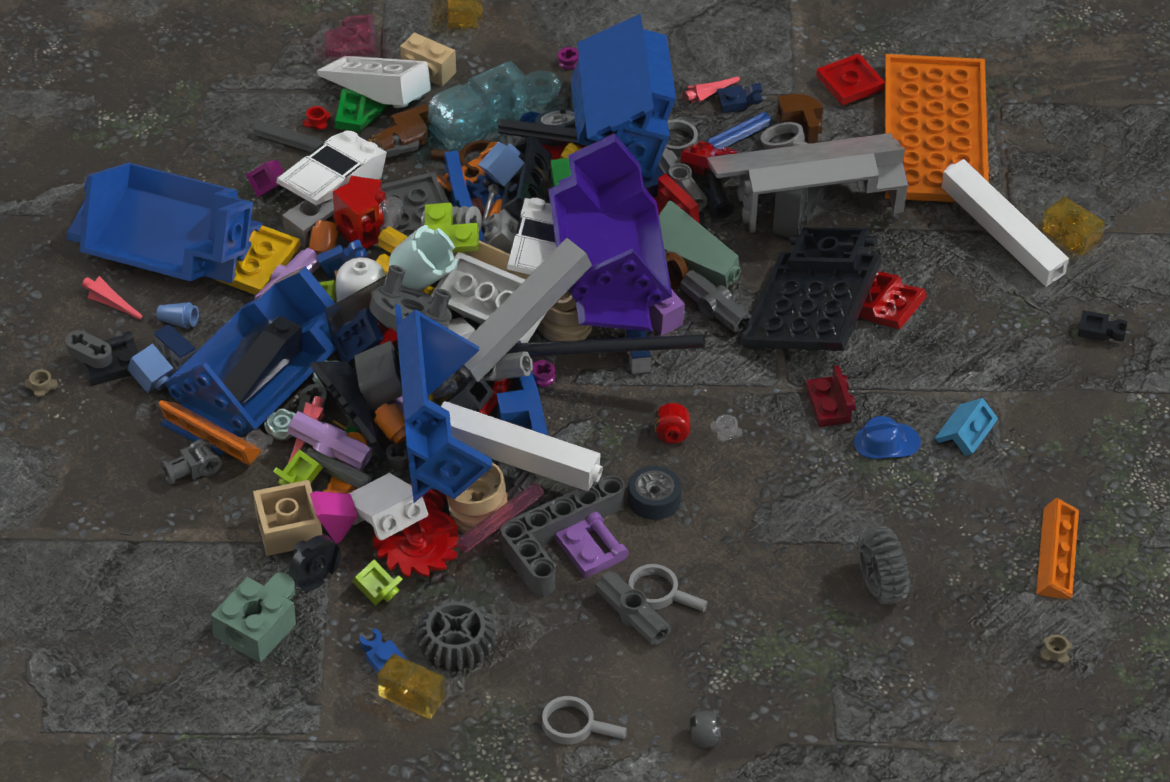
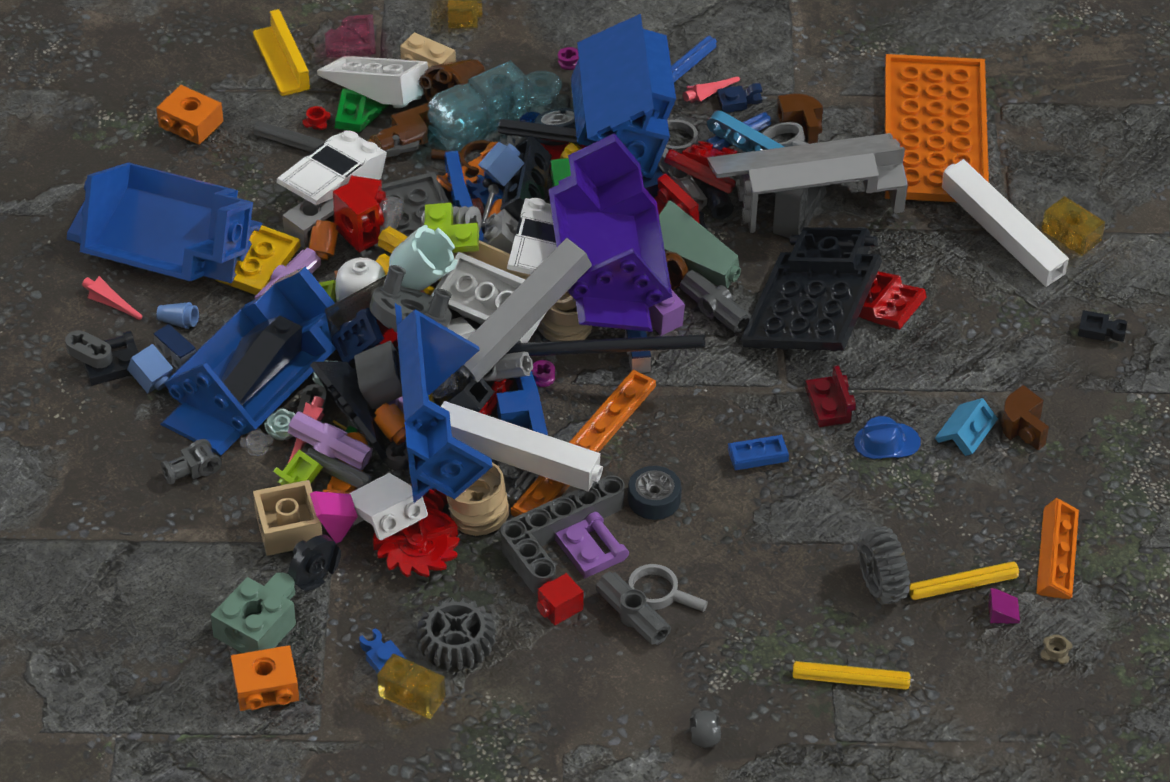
dark tan plate [25,369,58,397] -> none
orange slope [158,400,261,465] -> none
magenta panel [246,160,285,197] -> none
blue plate [317,240,368,279] -> none
lime bracket [352,560,403,606] -> none
clear pink axle [456,483,544,552] -> none
light grey piece [542,696,627,745] -> none
red head [655,403,690,444] -> none
clear plate [710,415,743,442] -> none
red plate [816,53,885,106] -> none
none -> orange brick [156,85,224,145]
none -> orange brick [231,645,299,711]
none -> yellow panel [253,9,310,96]
none -> reddish brown cone [419,59,485,113]
none -> orange tile [511,370,656,517]
none -> red brick [537,573,584,625]
none -> red axle [664,149,736,194]
none -> blue axle [671,36,717,82]
none -> dark azure beam [707,111,785,152]
none -> blue plate [728,435,789,470]
none -> yellow axle [792,661,911,690]
none -> yellow axle [909,561,1019,600]
none -> magenta slope [988,588,1020,624]
none -> reddish brown brick [1001,385,1049,450]

